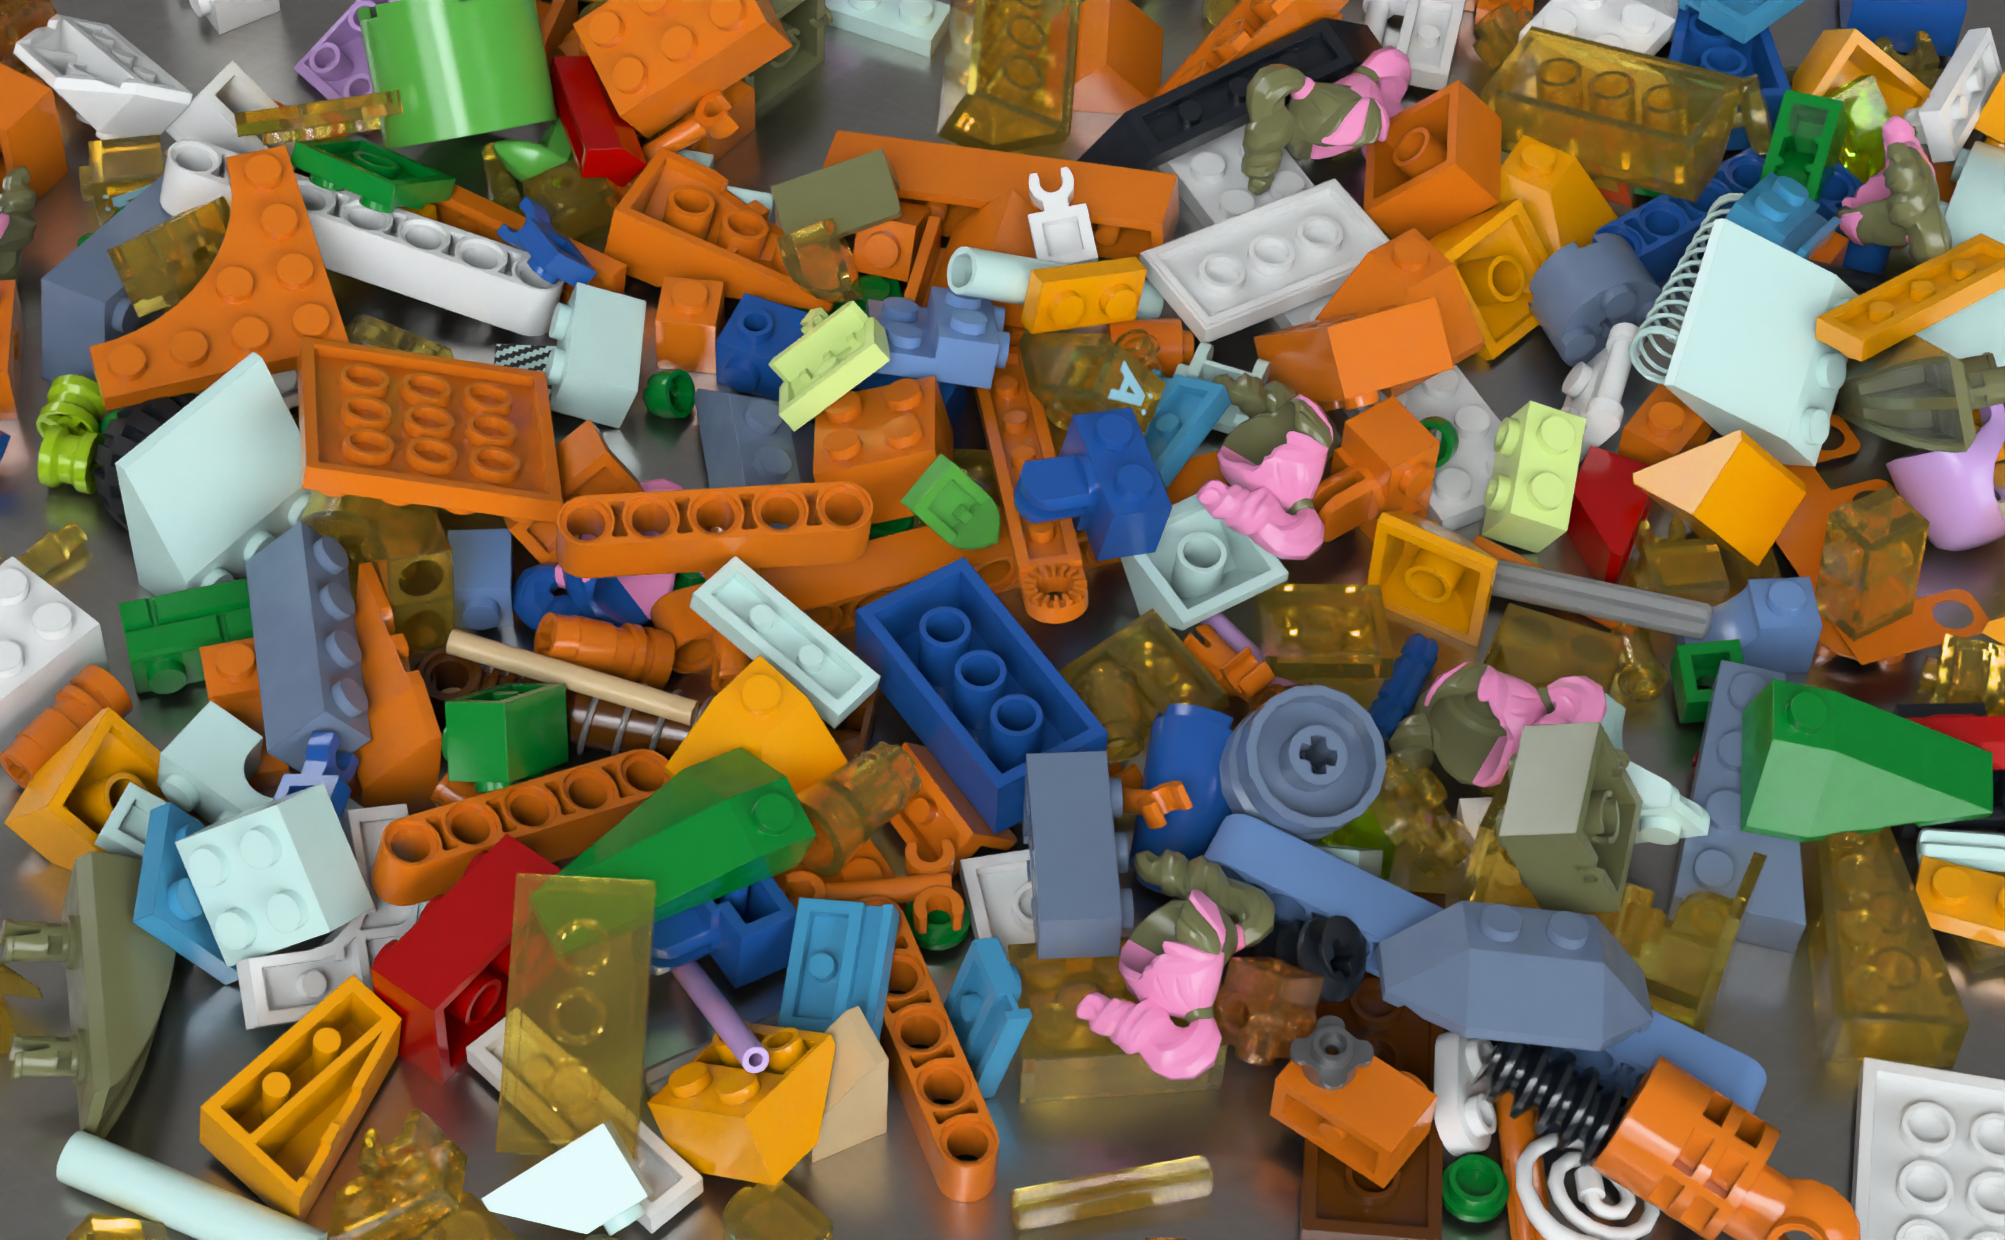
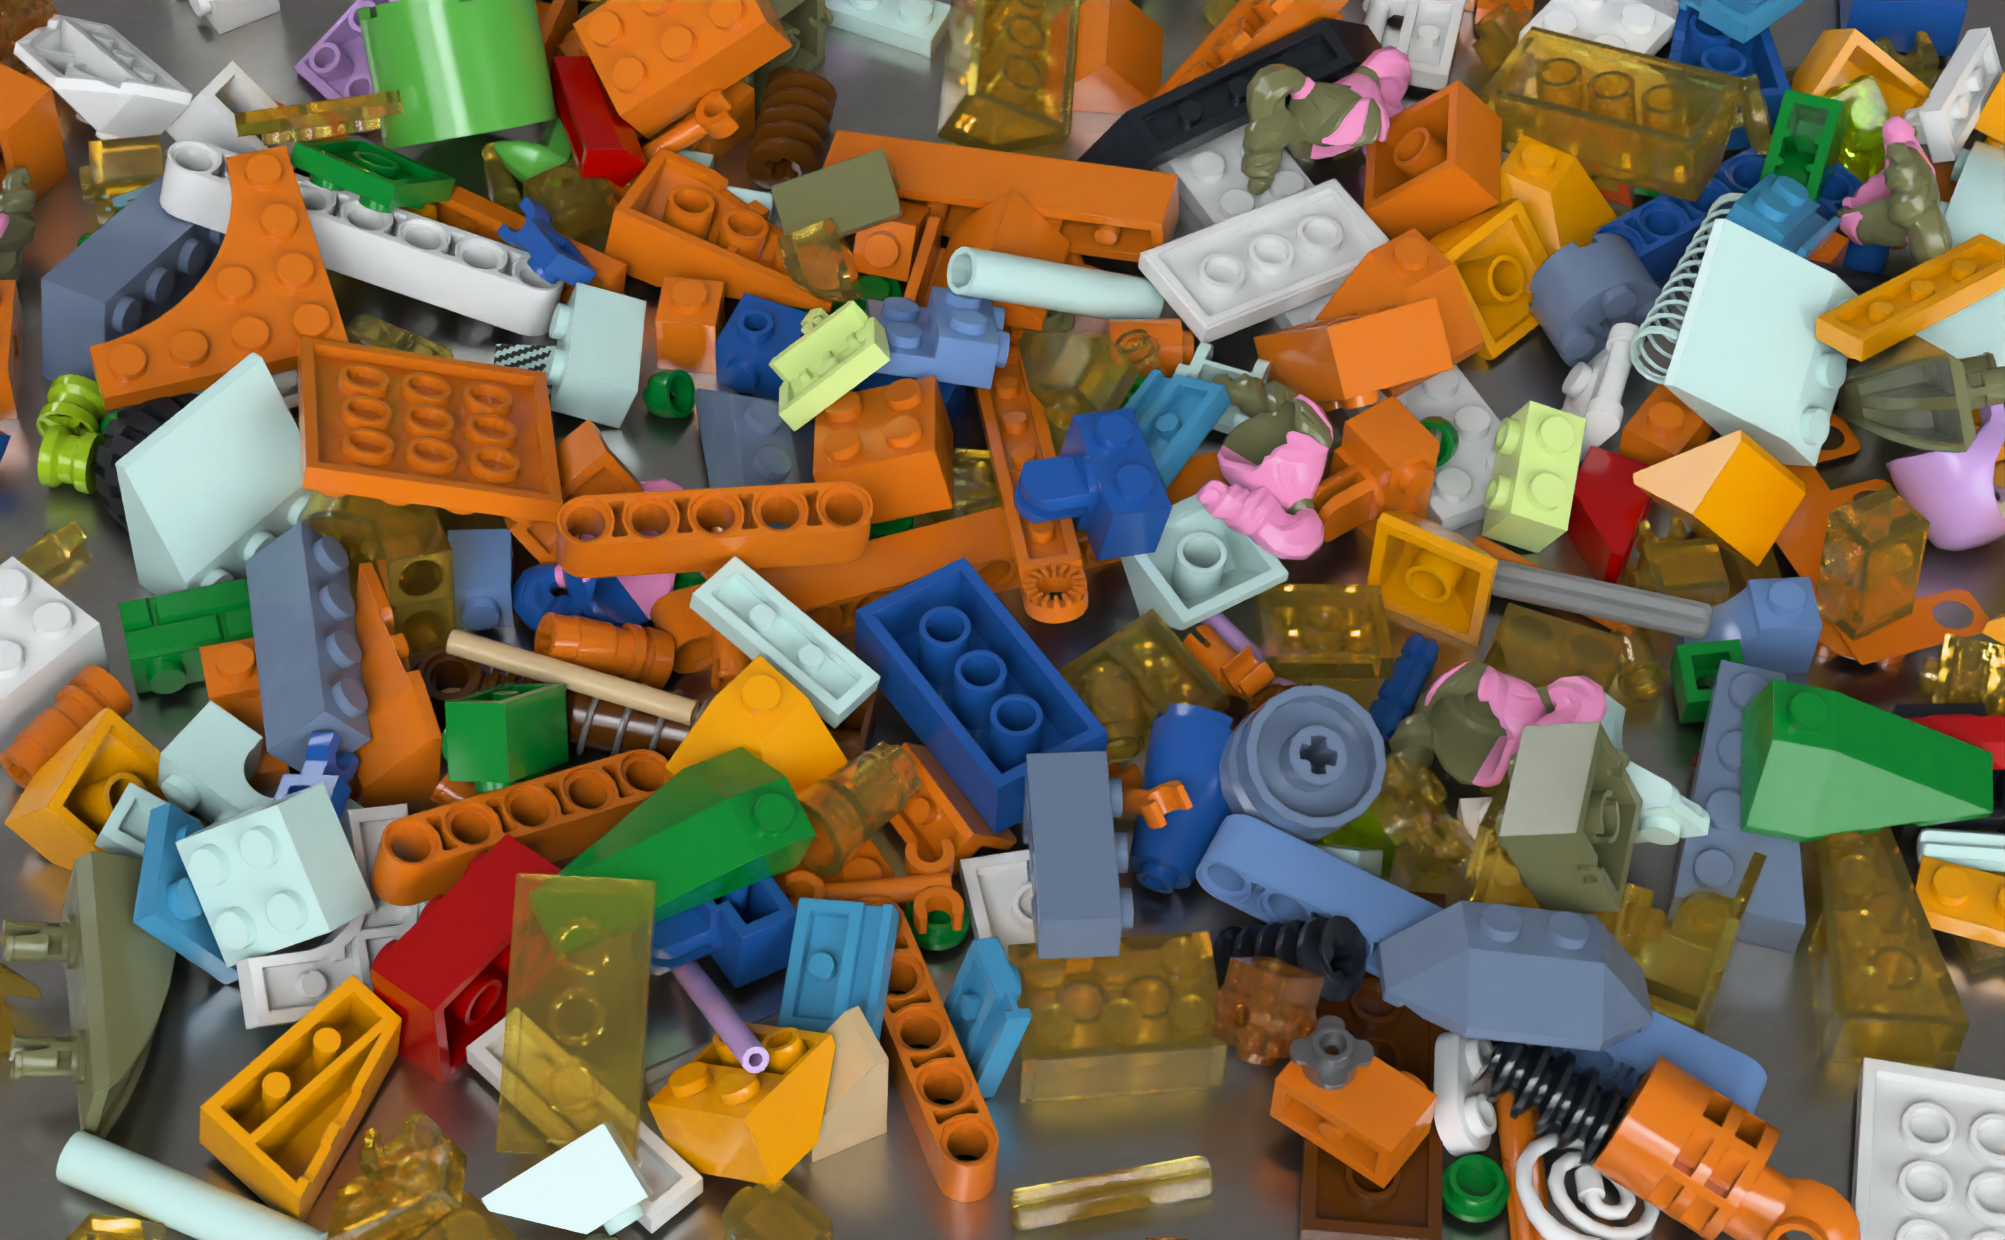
clear yellow brick [107,196,231,317] -> none
bright green plate [900,454,1001,550] -> none
light orange plate [1020,257,1147,334] -> none
white plate [1028,167,1098,265] -> none
clear yellow brick [1054,345,1166,437] -> none
hair [1076,849,1275,1080] -> none
none -> reddish brown piece [745,67,837,191]

